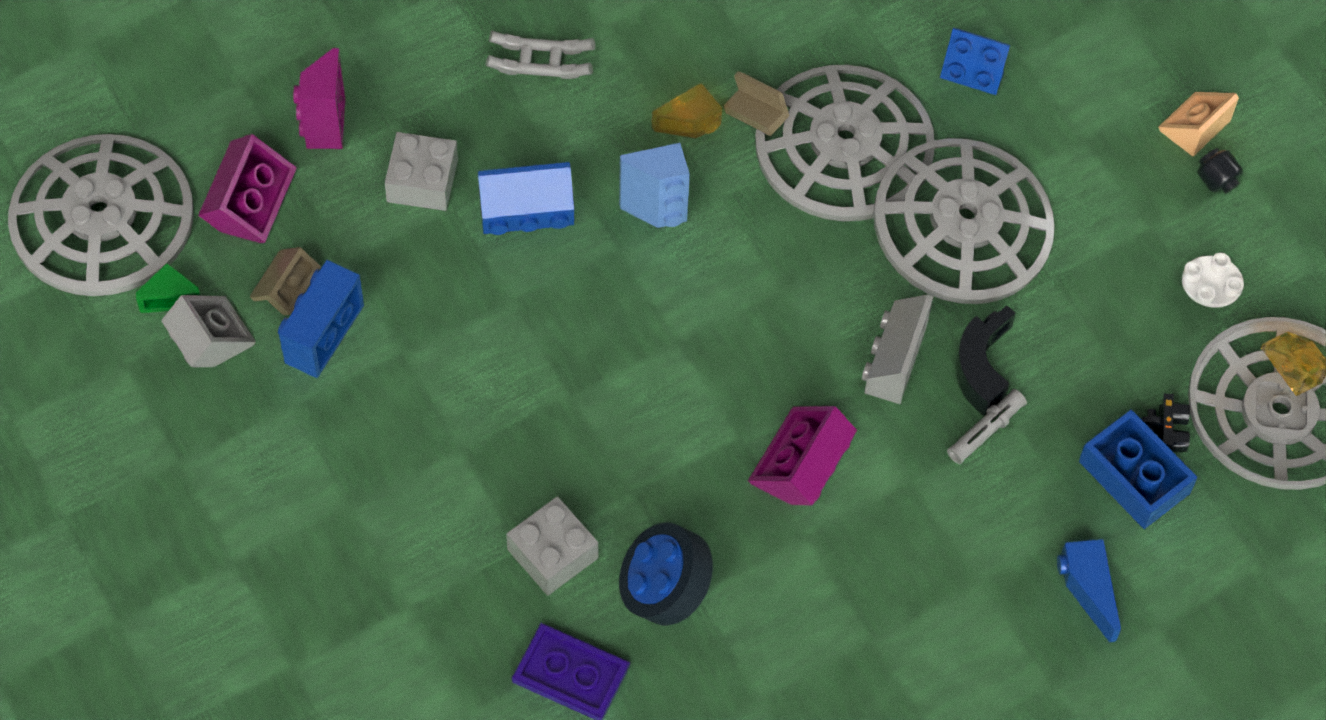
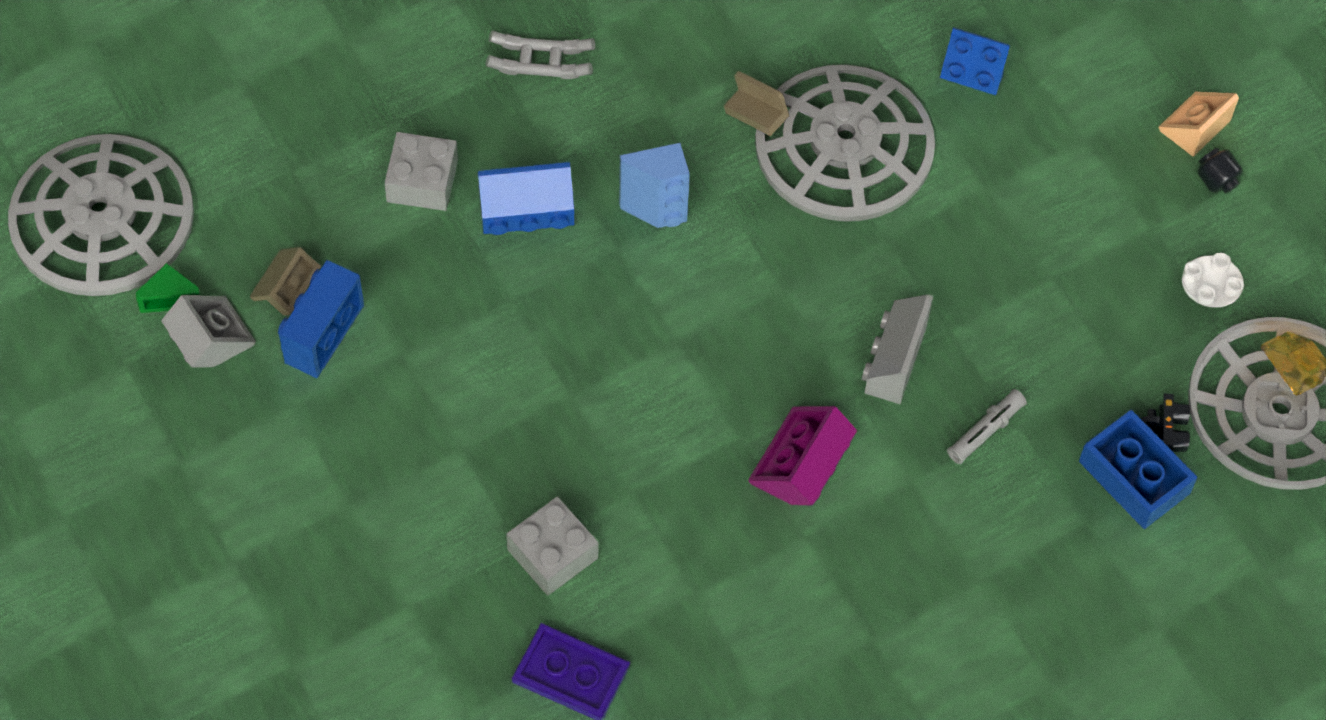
magenta slope [198,134,297,243] -> none
magenta slope [293,48,346,149] -> none
wheel [619,522,713,626] -> none
clear yellow slope [652,83,722,138] -> none
light grey dish [873,138,1055,304] -> none
black arch [956,305,1016,416] -> none
blue slope [1057,539,1121,642] -> none

